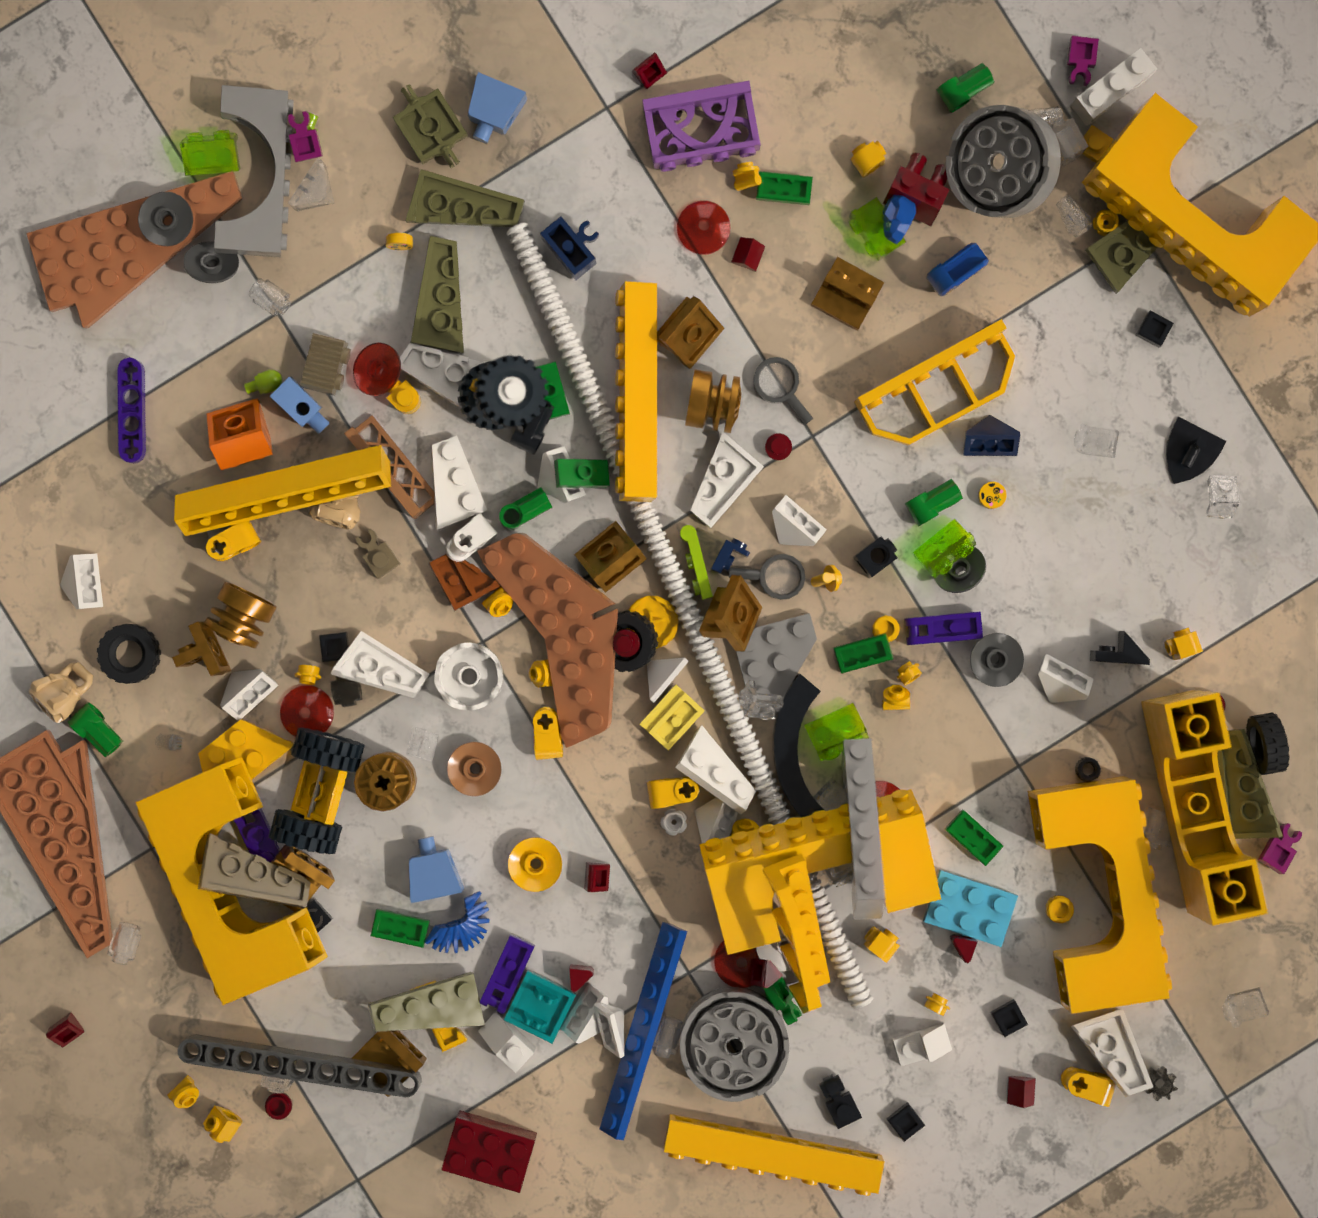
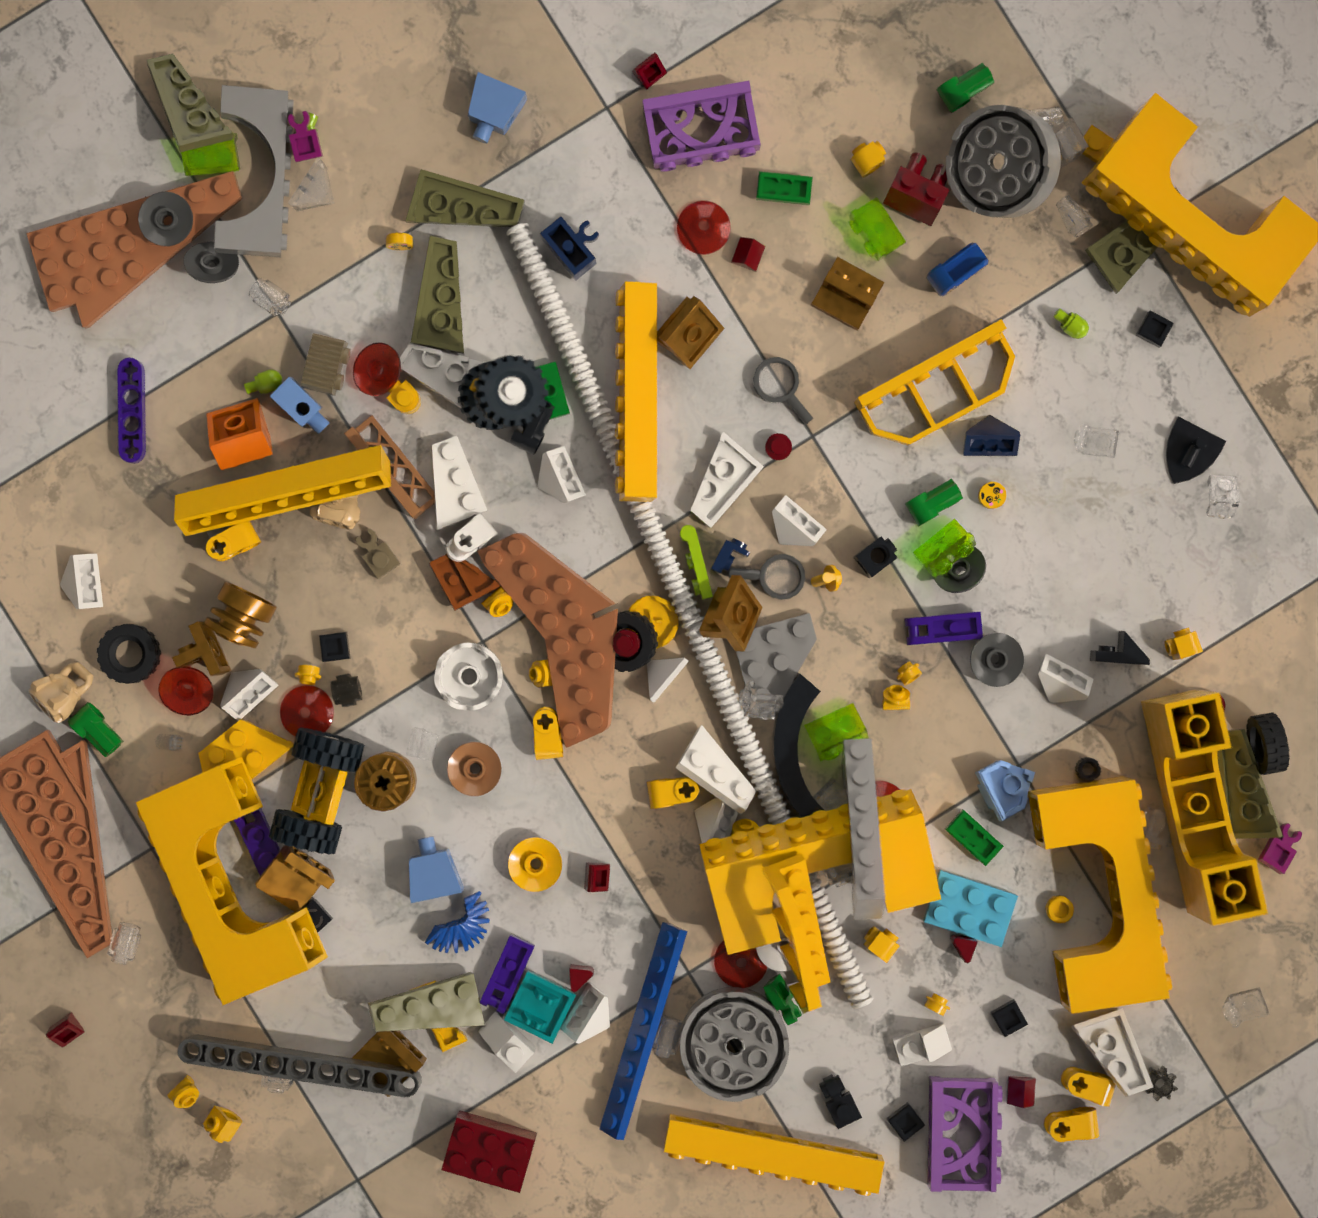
dark tan wing [198,833,310,908] -> none
dark red plate [265,1092,293,1120] -> none
white wing [331,631,429,698] -> none
green plate [370,908,430,948] -> none
olive plate [393,84,468,168] -> none
green piece [499,487,553,530] -> none
green plate [554,459,610,488] -> none
pearl gold bracket [574,521,647,593] -> none
white slope [594,1002,624,1058] -> none
light yellow plate [640,684,705,751] -> none
white plate [660,809,687,836] -> none
pearl gold wheel [685,369,742,433] -> none
yellow plate [732,162,762,191] -> none
dark red slope [750,958,783,988] -> none
green plate [833,633,894,674] -> none
yellow tile [872,616,900,642] -> none
blue rock [882,195,916,244] -> none
magenta plate [1067,36,1099,86] -> none
white arch [1070,48,1157,127] -> none
yellow plate [1092,209,1119,236] -> none
none -> olive wing [147,54,233,152]
none -> clear red dish [158,666,214,715]
none -> medium lavender fence [927,1076,1003,1192]
none -> light blue plate [975,760,1035,821]
none -> yellow piece [1044,1107,1099,1142]
none -> lime cylinder [1053,308,1089,339]

